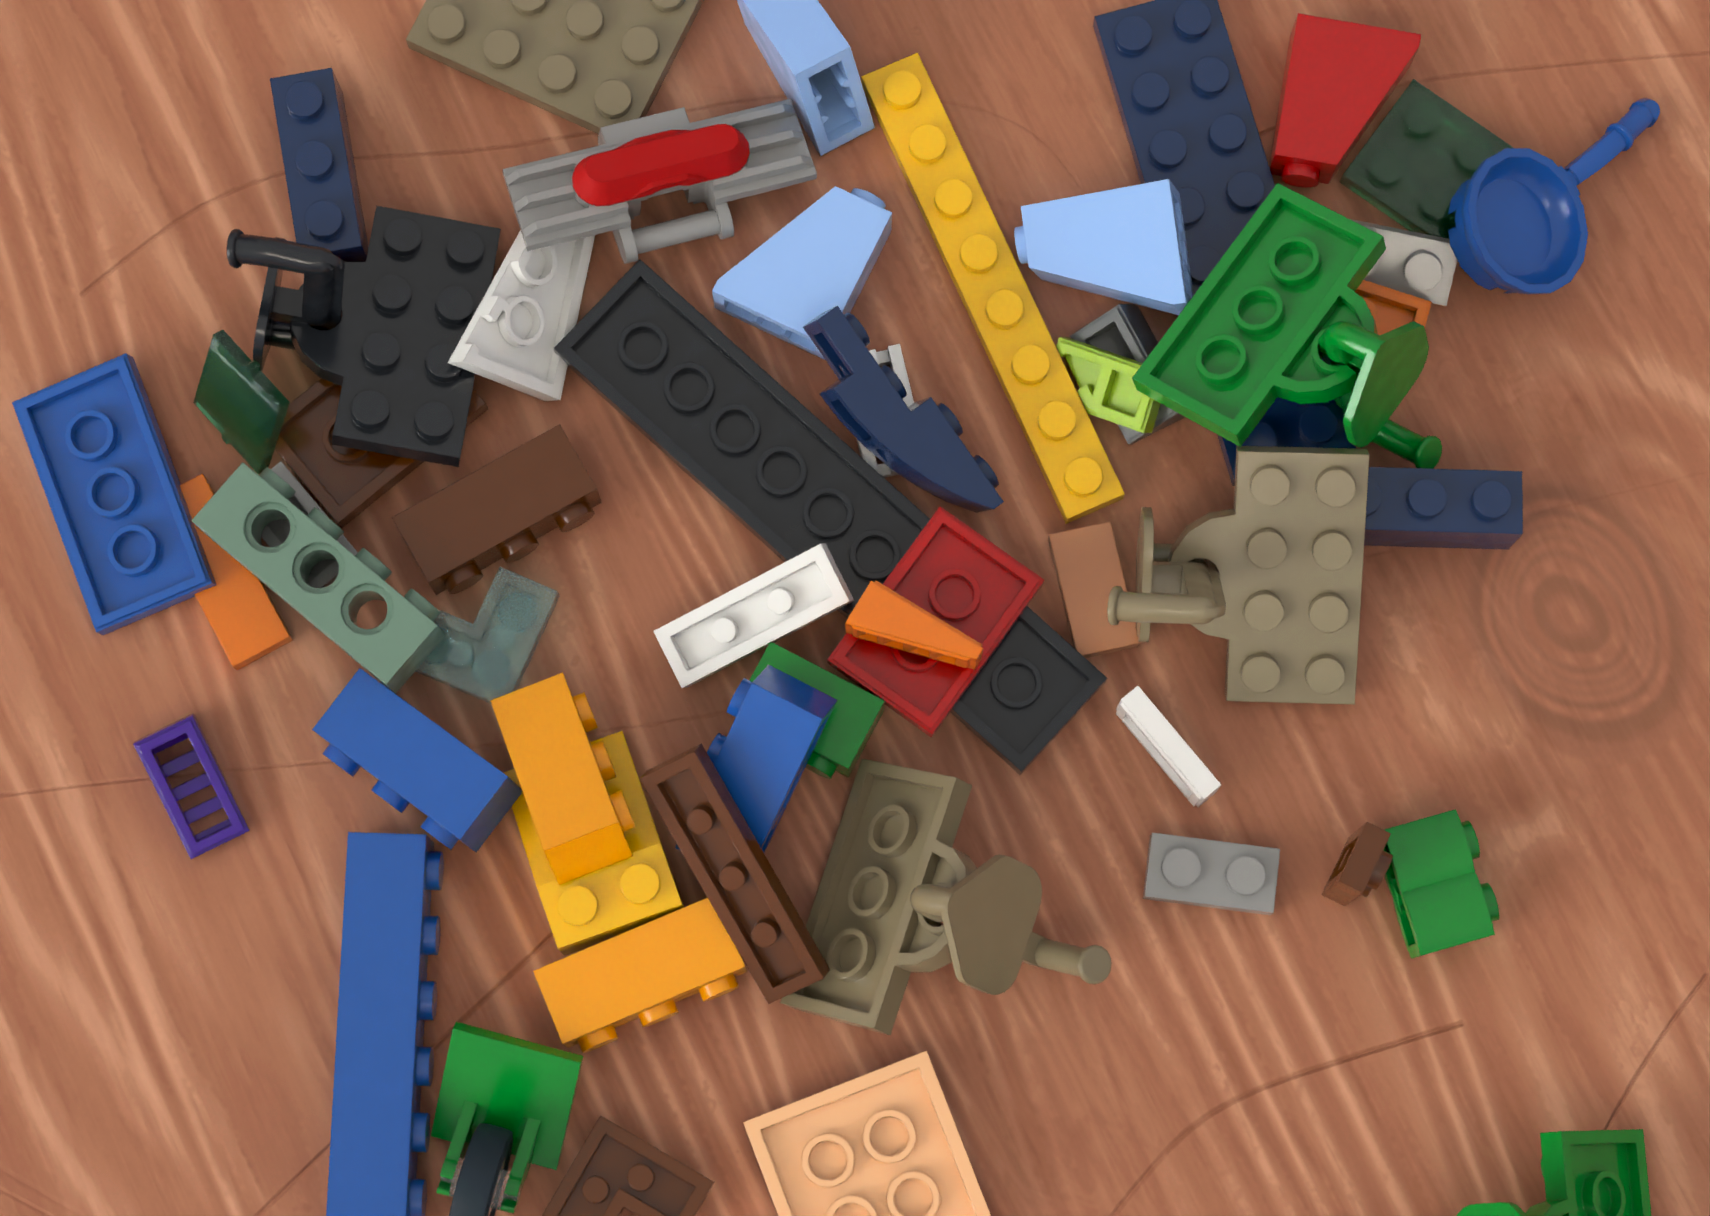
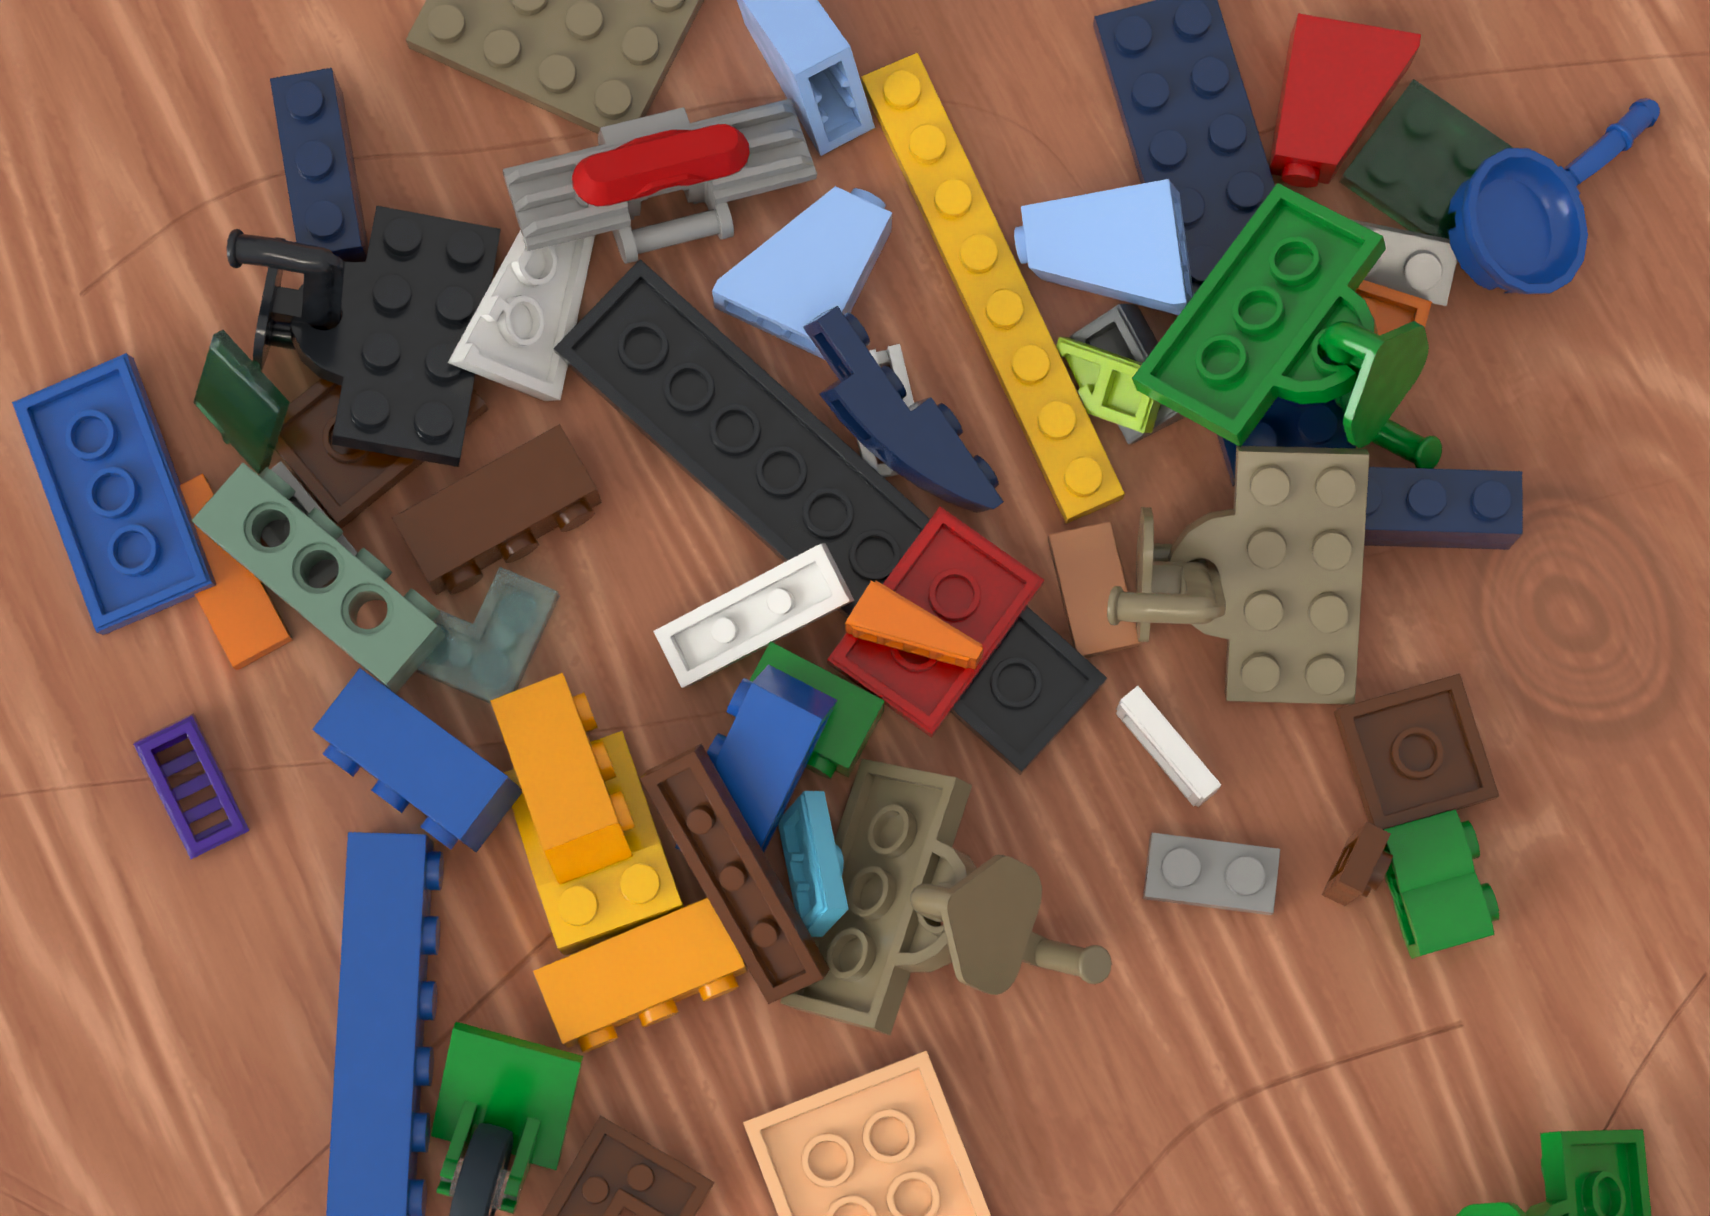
none -> medium azure plate [778,791,849,937]
none -> reddish brown plate [1334,674,1499,830]

